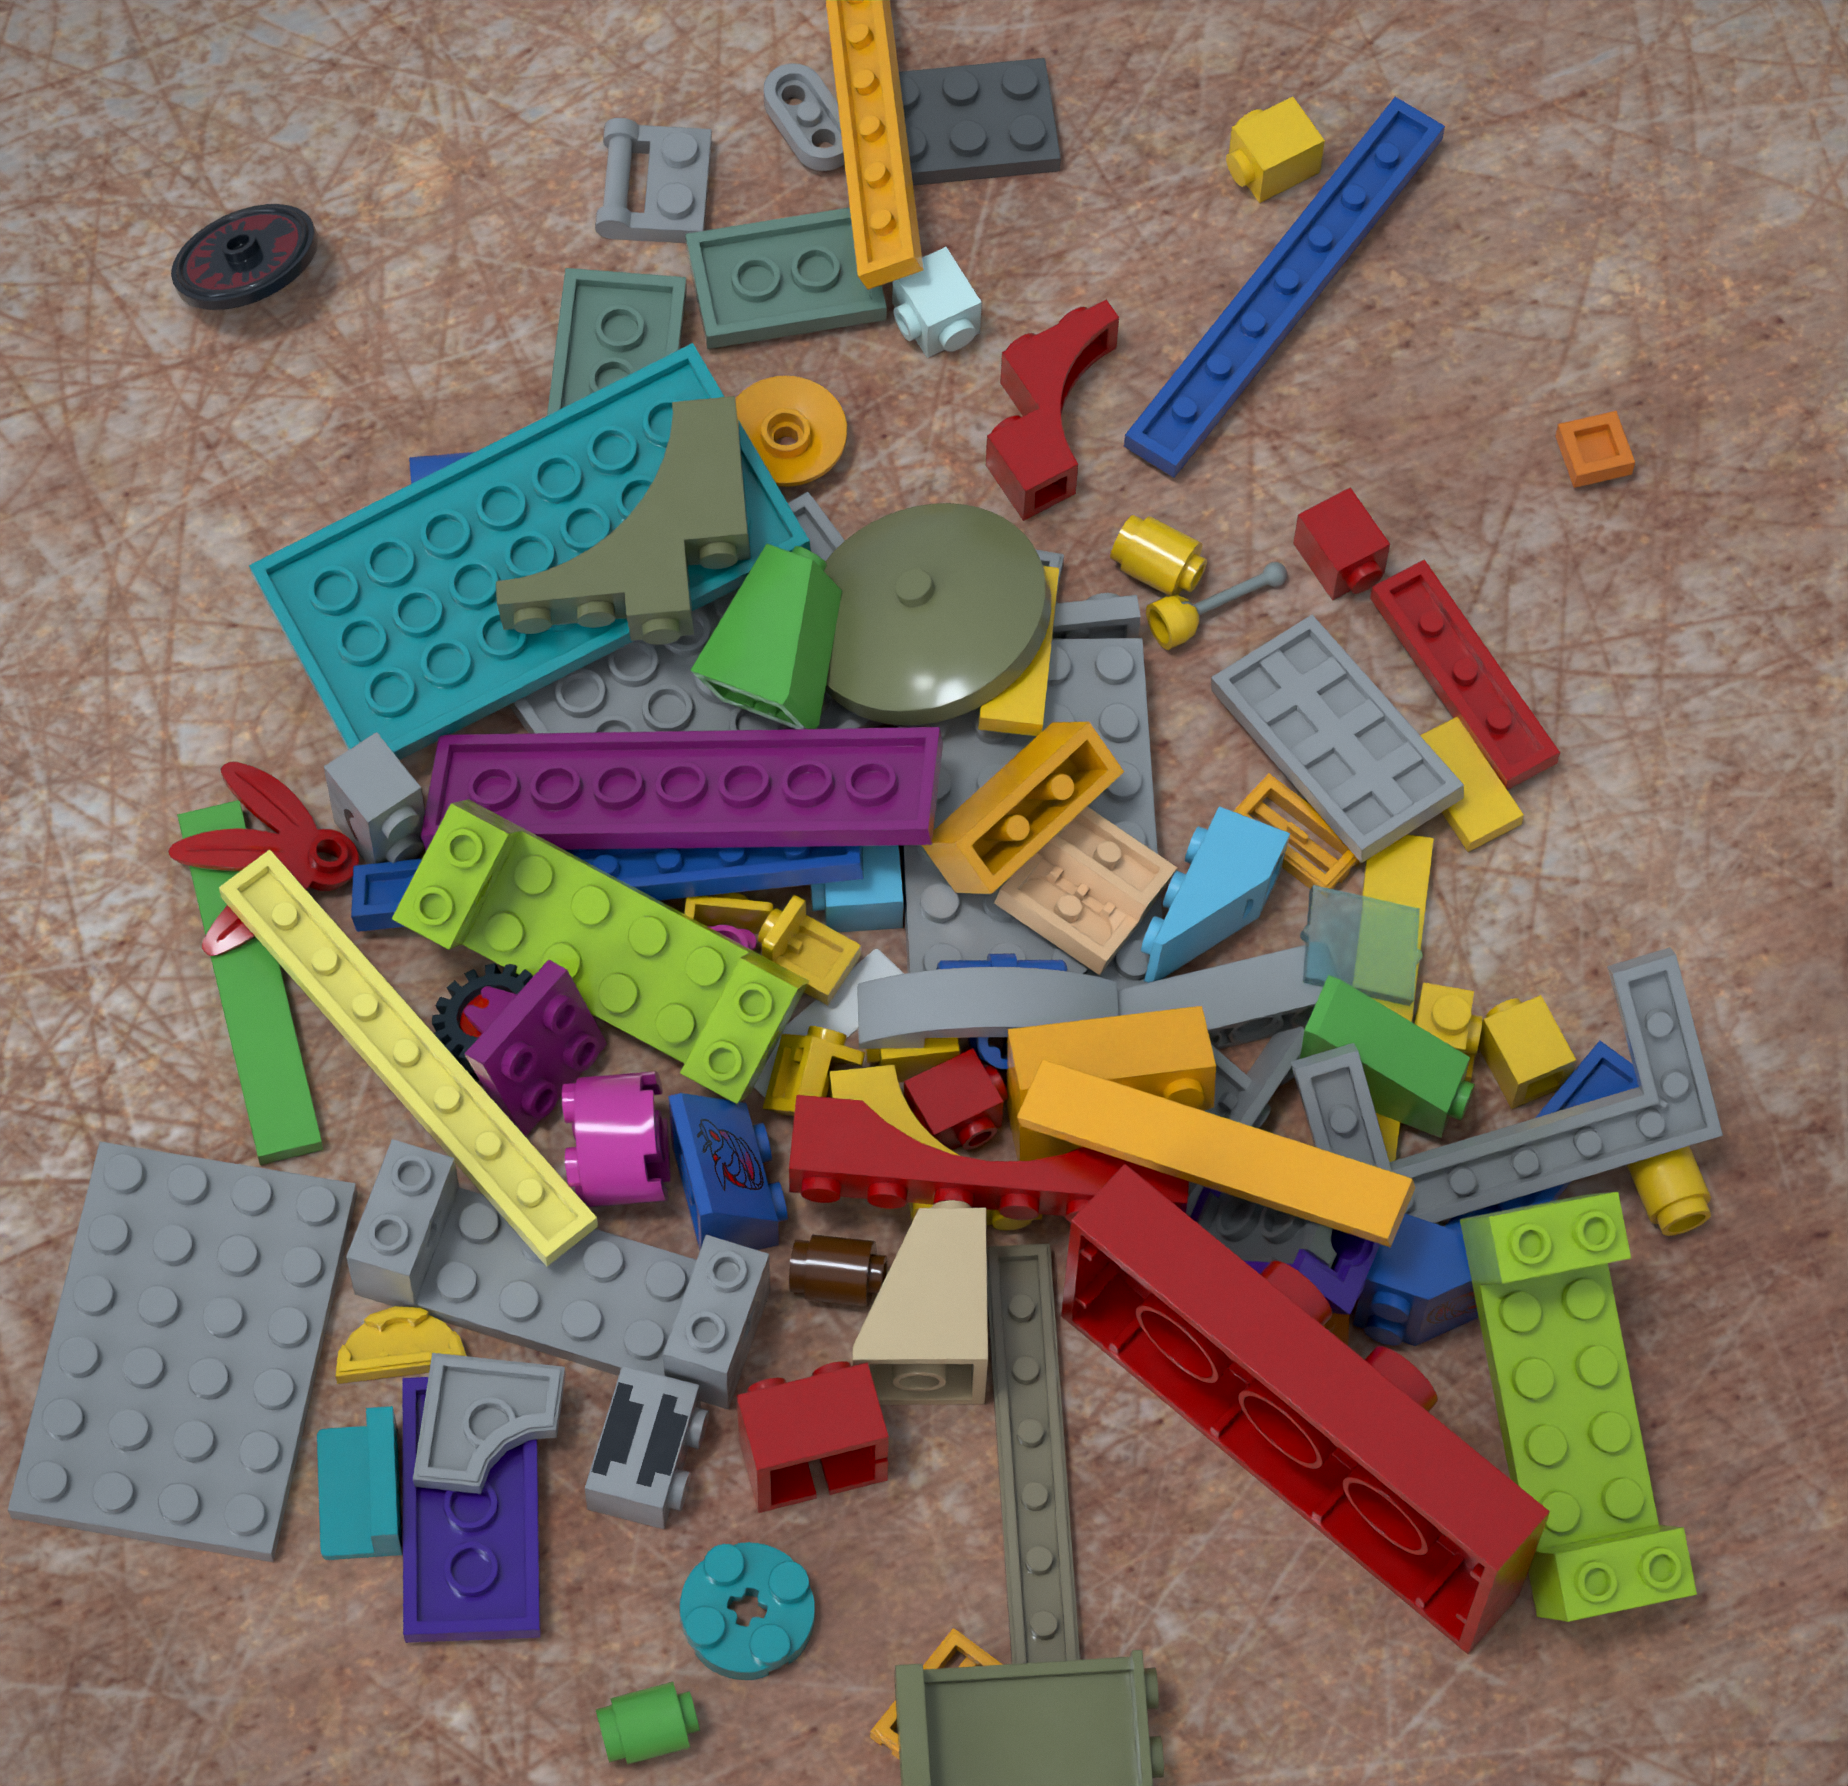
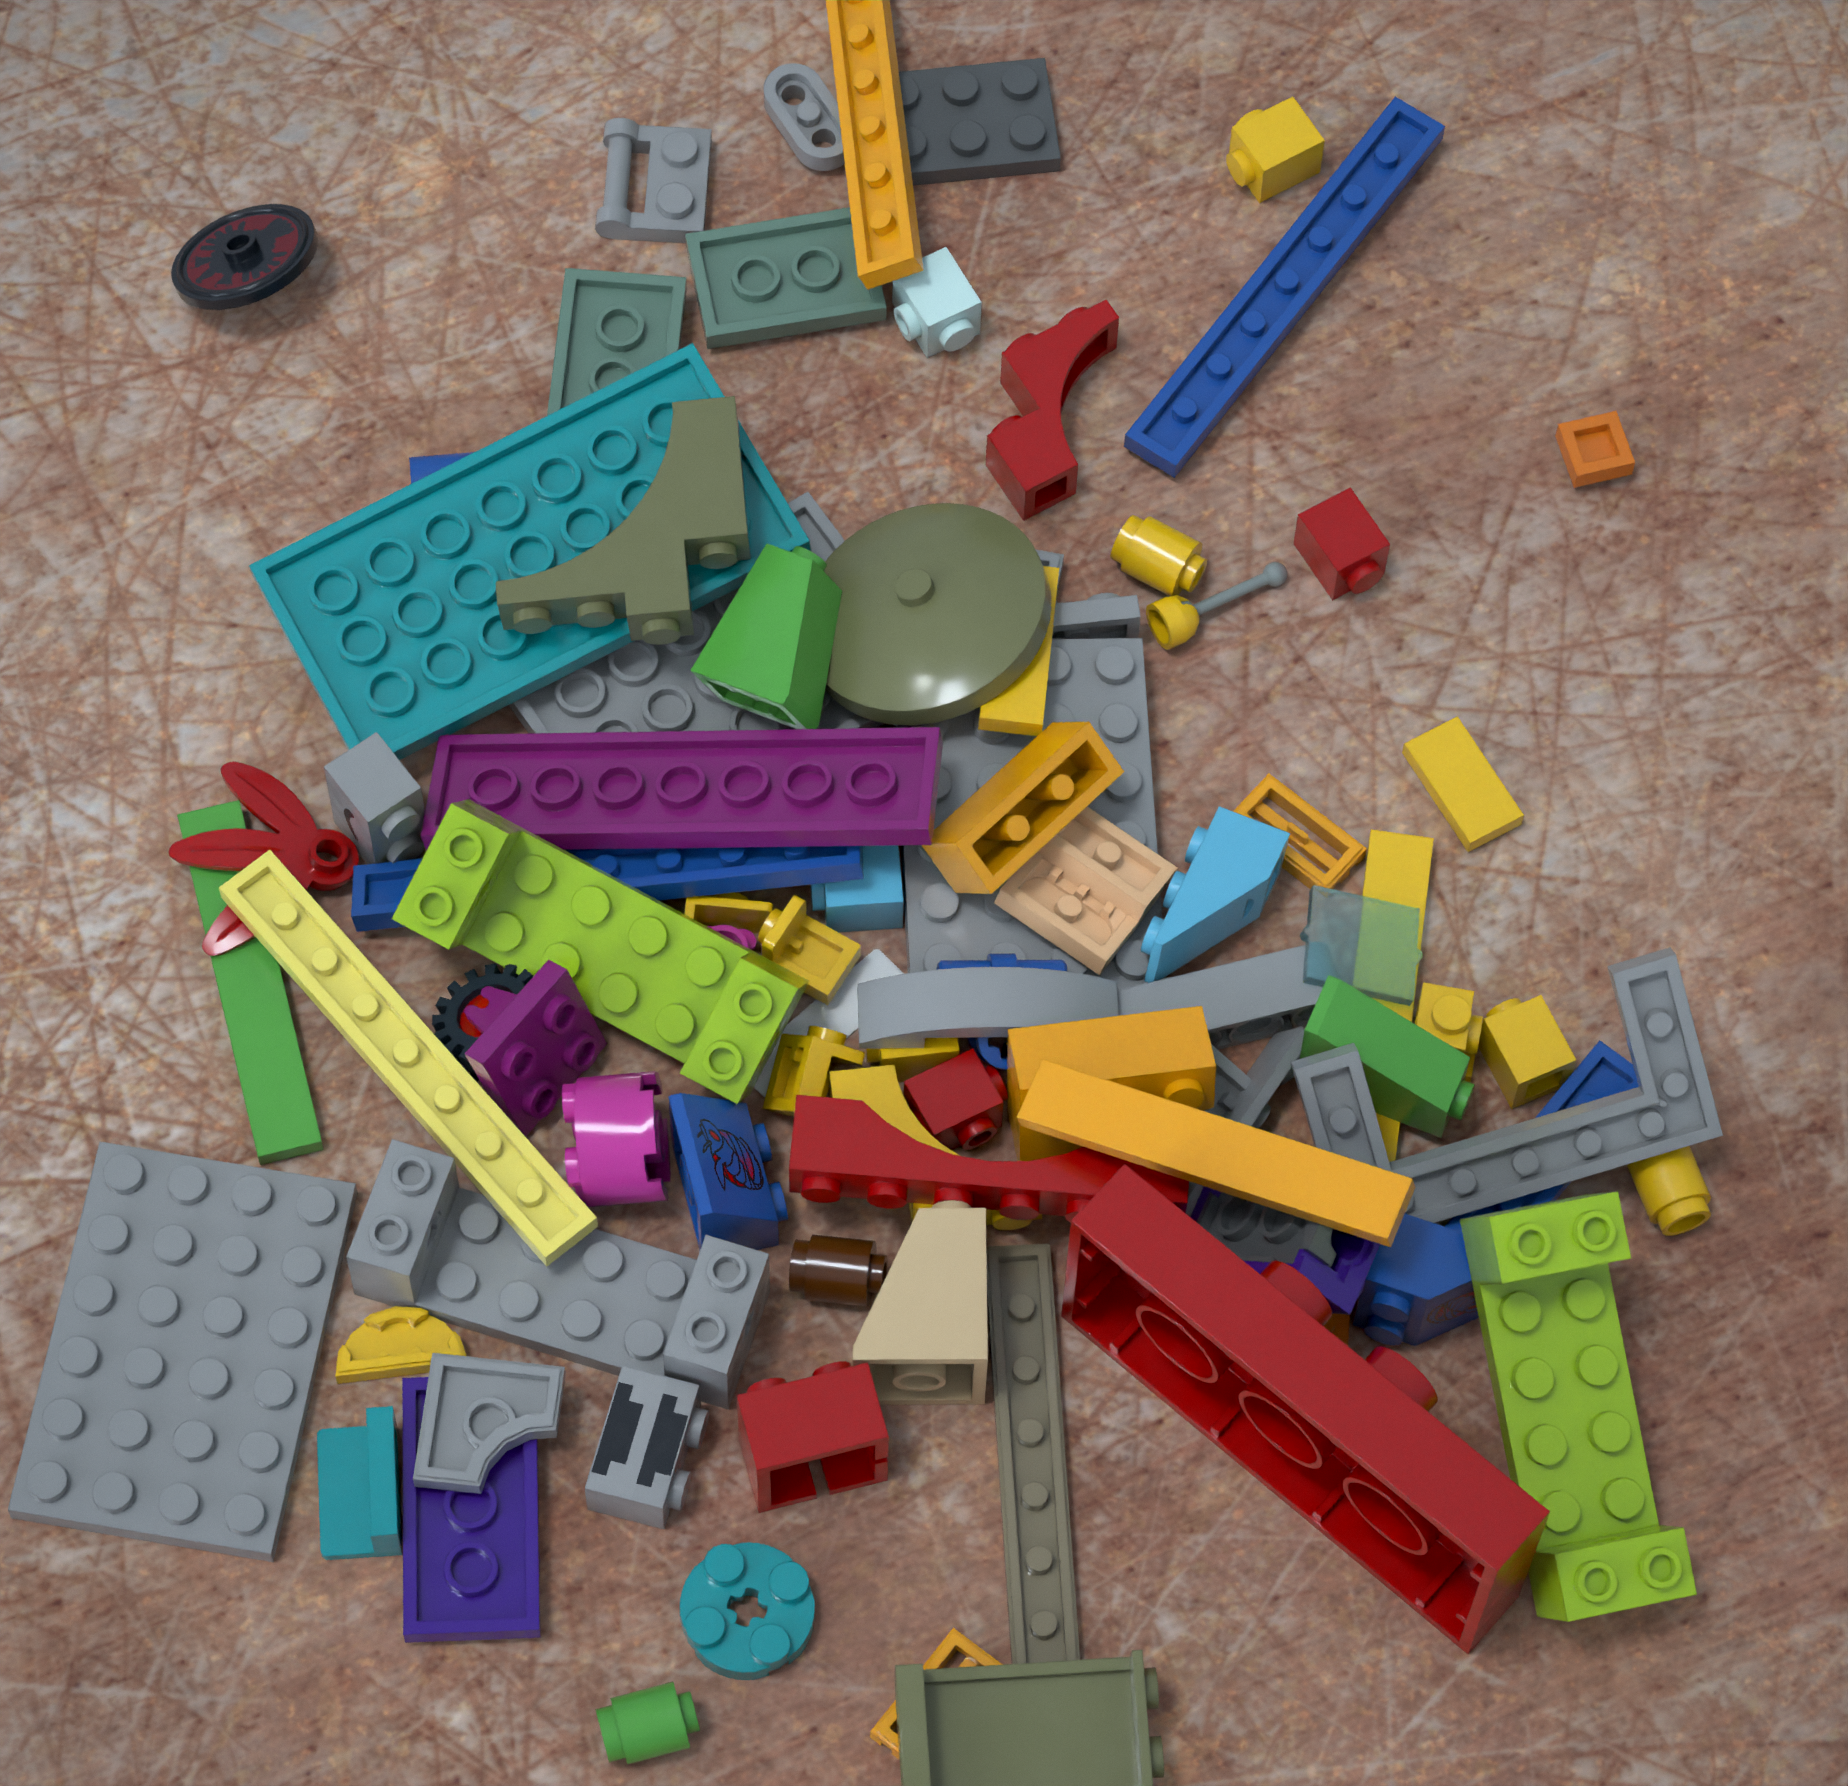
light orange dish [735,376,847,487] -> none
light grey plate [1211,614,1464,863] -> none
red plate [1370,559,1560,790] -> none

